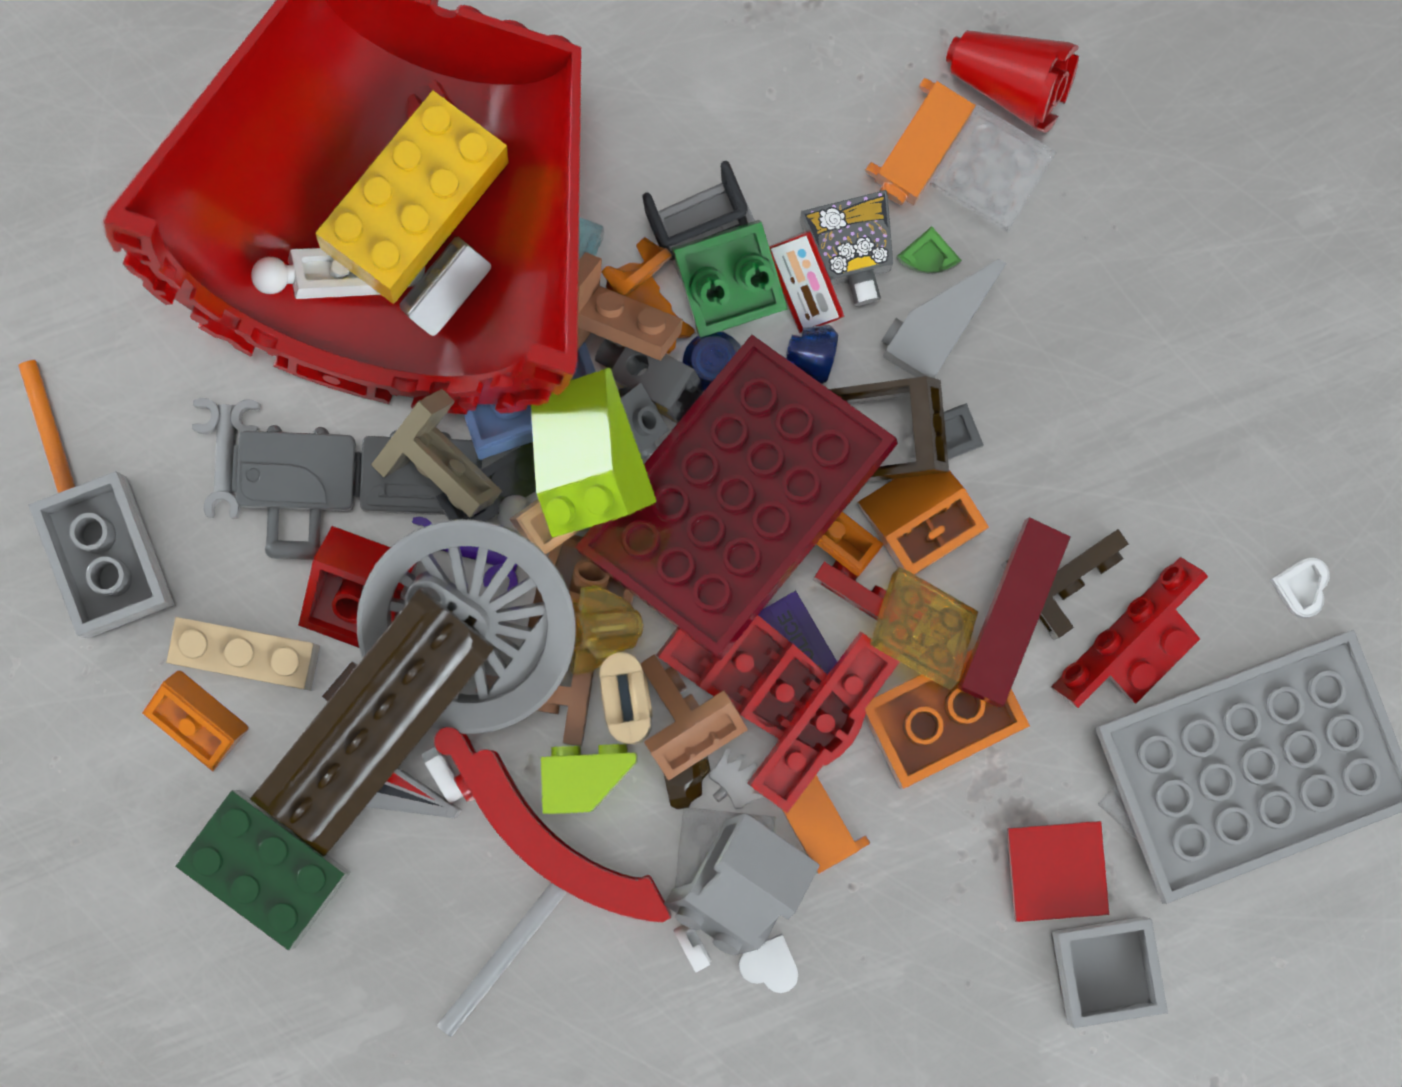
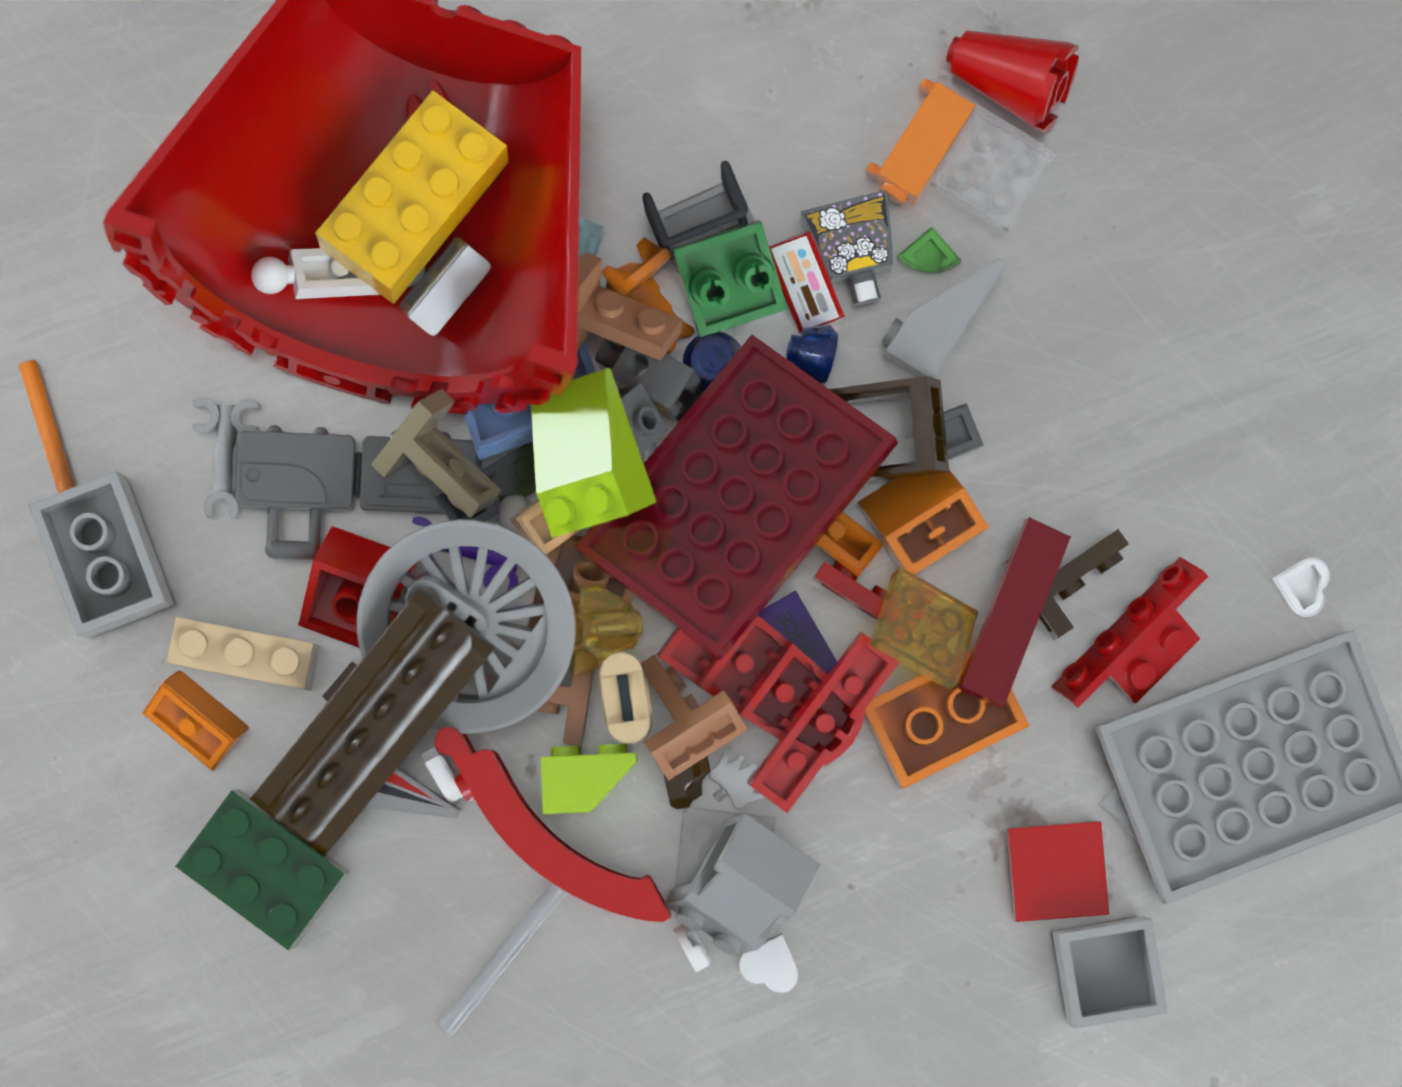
orange brick [781,775,870,874] -> none

